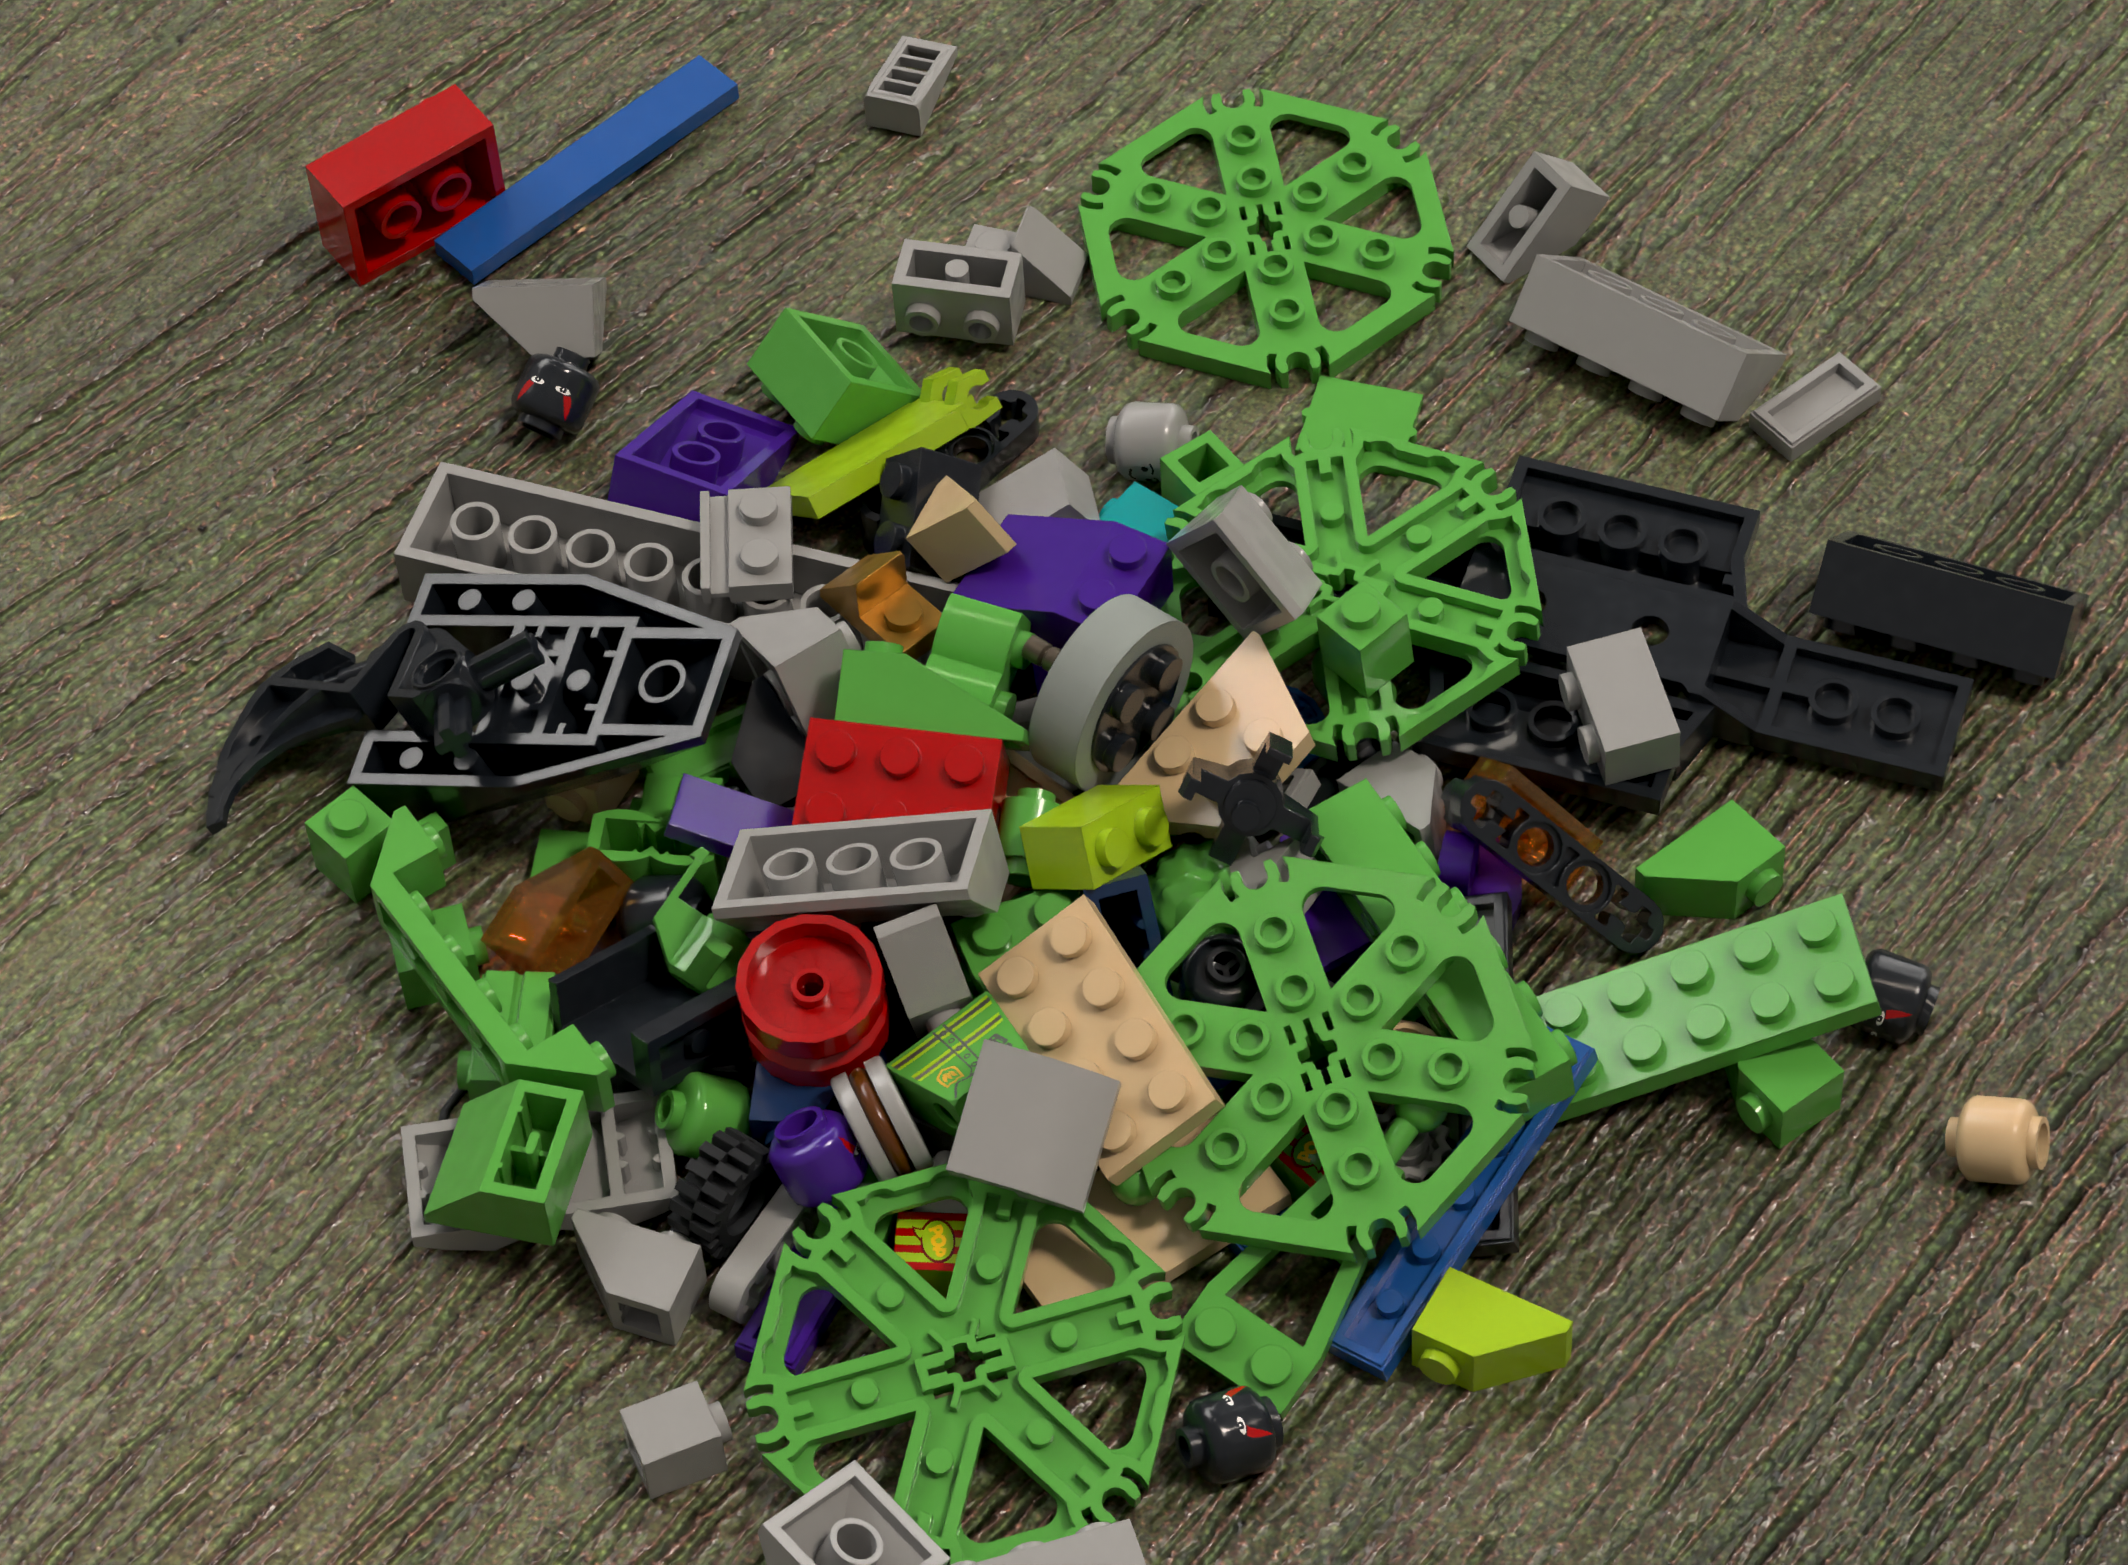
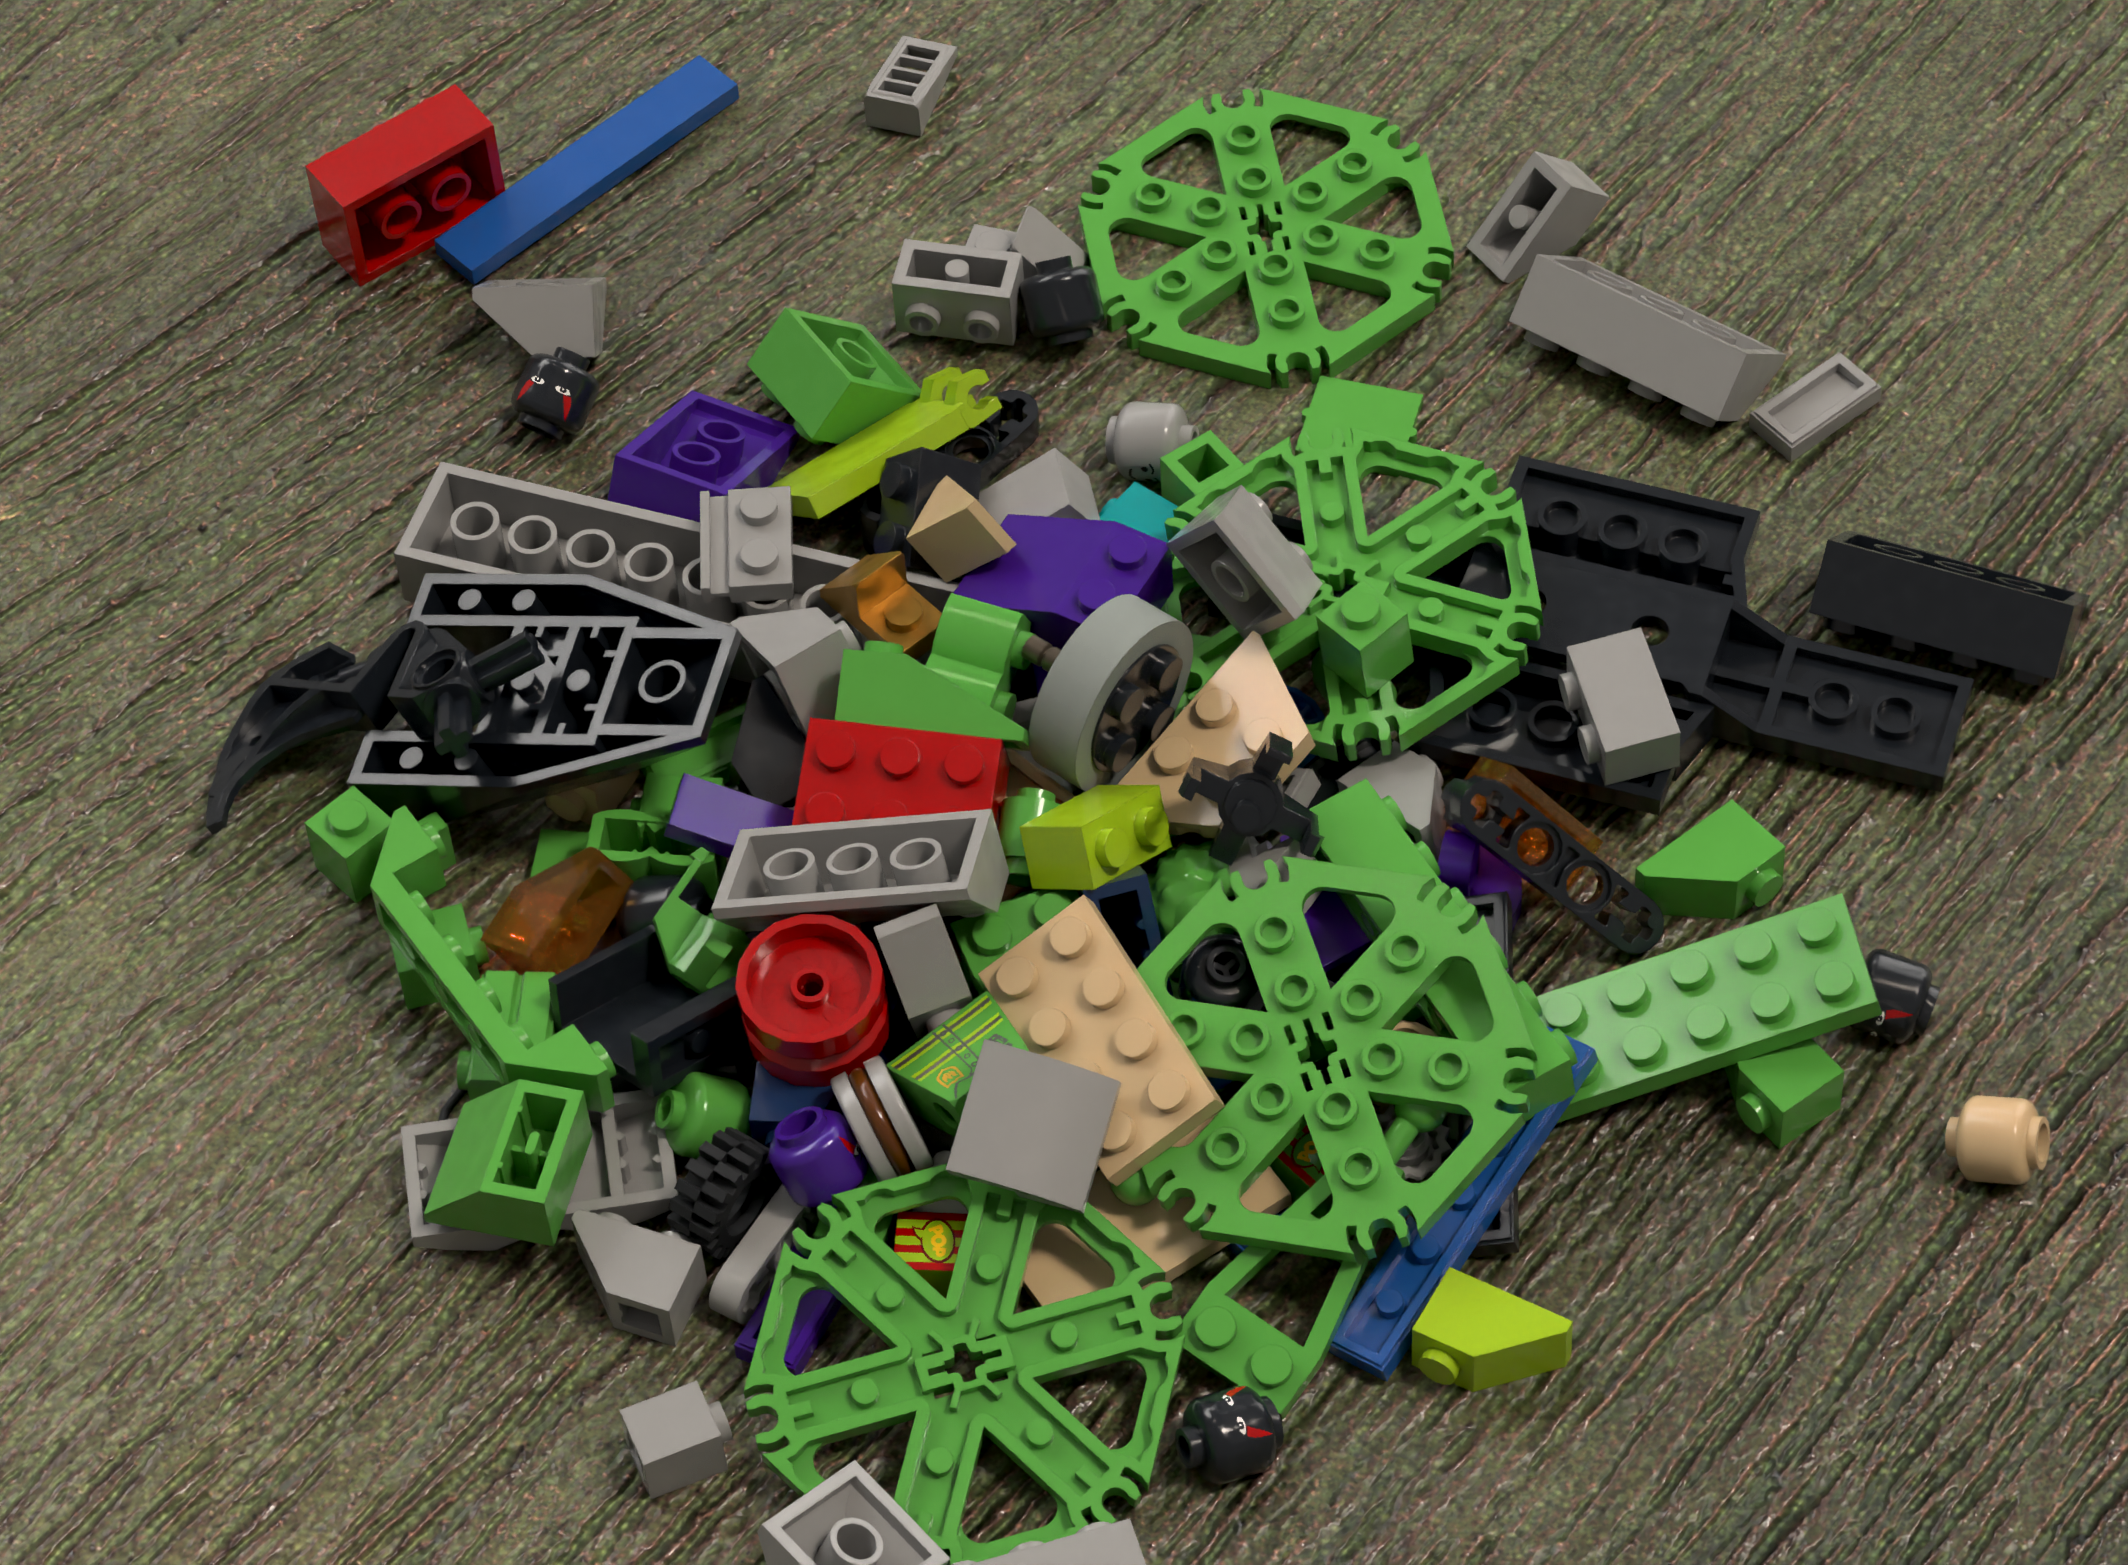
none -> black head [1020,255,1104,347]

